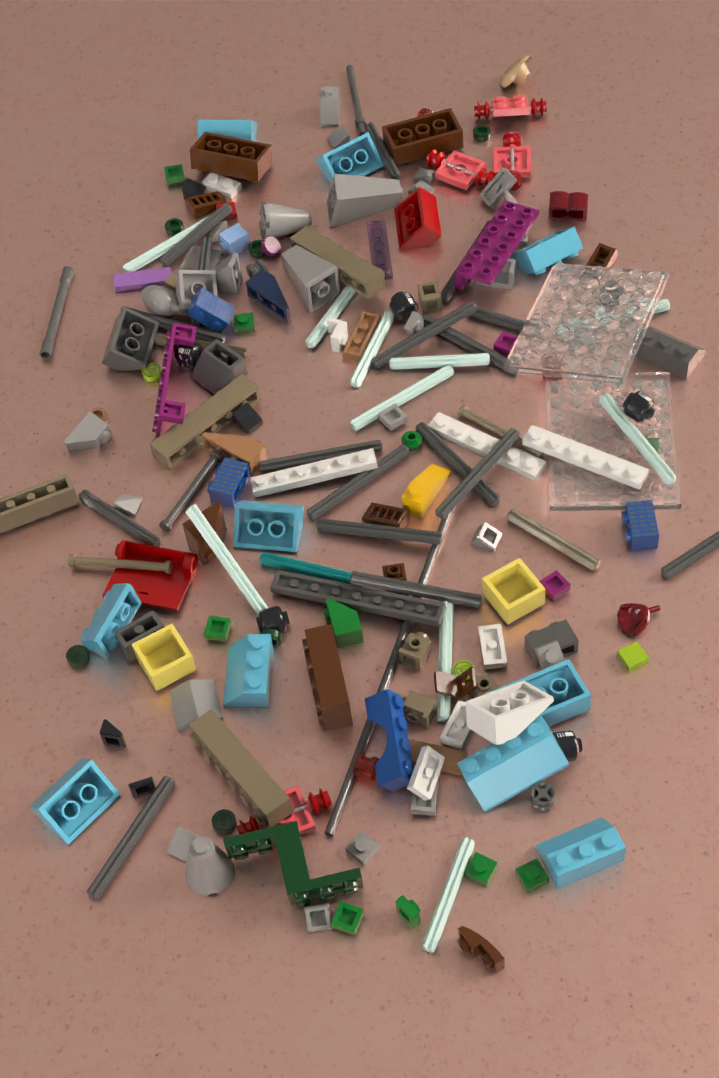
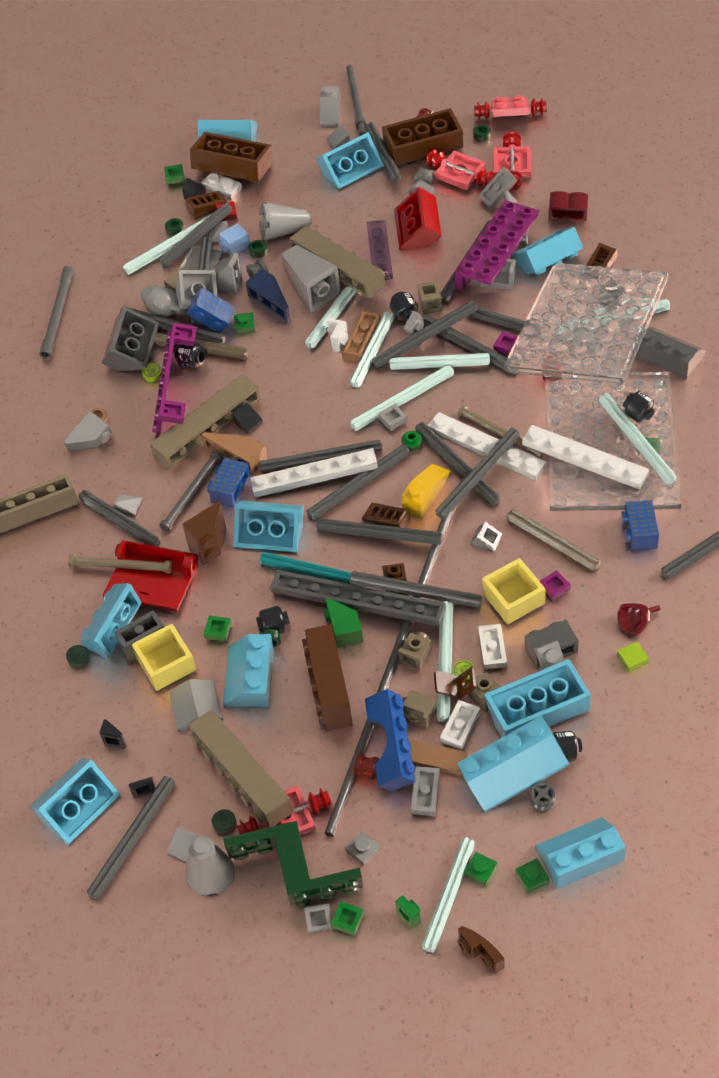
medium lavender tile [114,267,171,292] -> none
light aqua axle [186,504,268,616] -> none
dark grey slope [191,339,248,394] -> none
tile [261,236,281,257] -> none
light grey slope [327,174,403,228] -> none
white plate [407,745,445,801] -> none
white slope [466,680,554,745] -> none
tan hat [500,56,532,88] -> none

